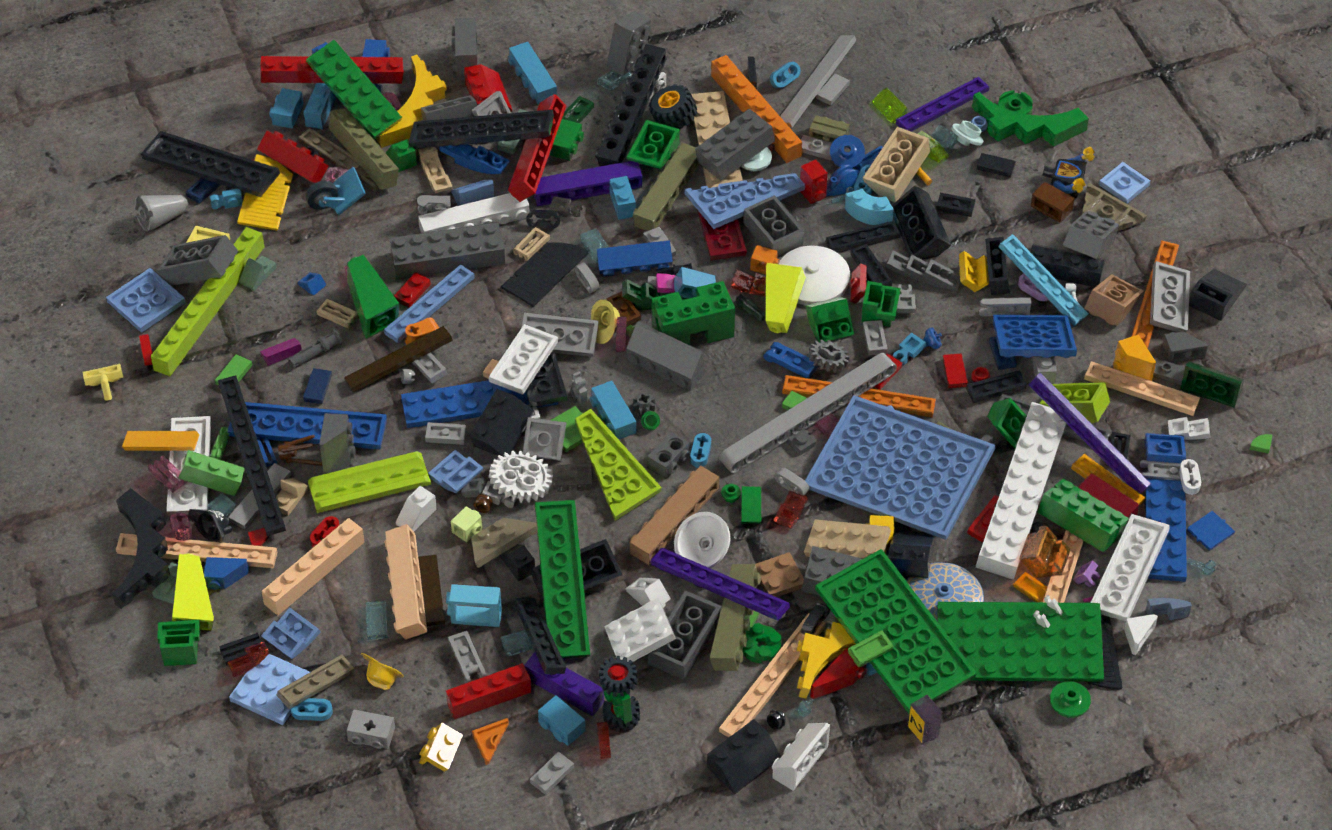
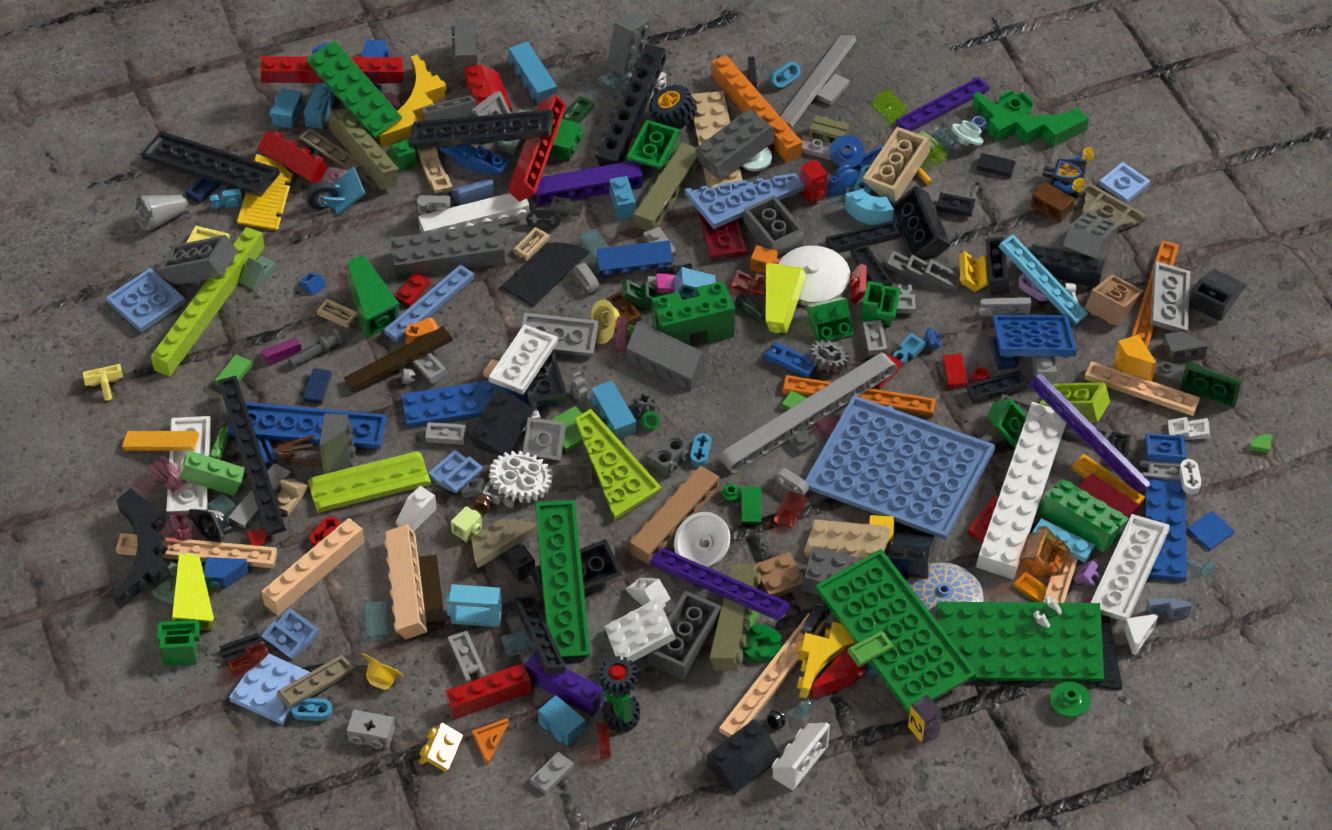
red beam [139,334,153,366] -> none
none -> medium azure plate [1032,518,1095,563]

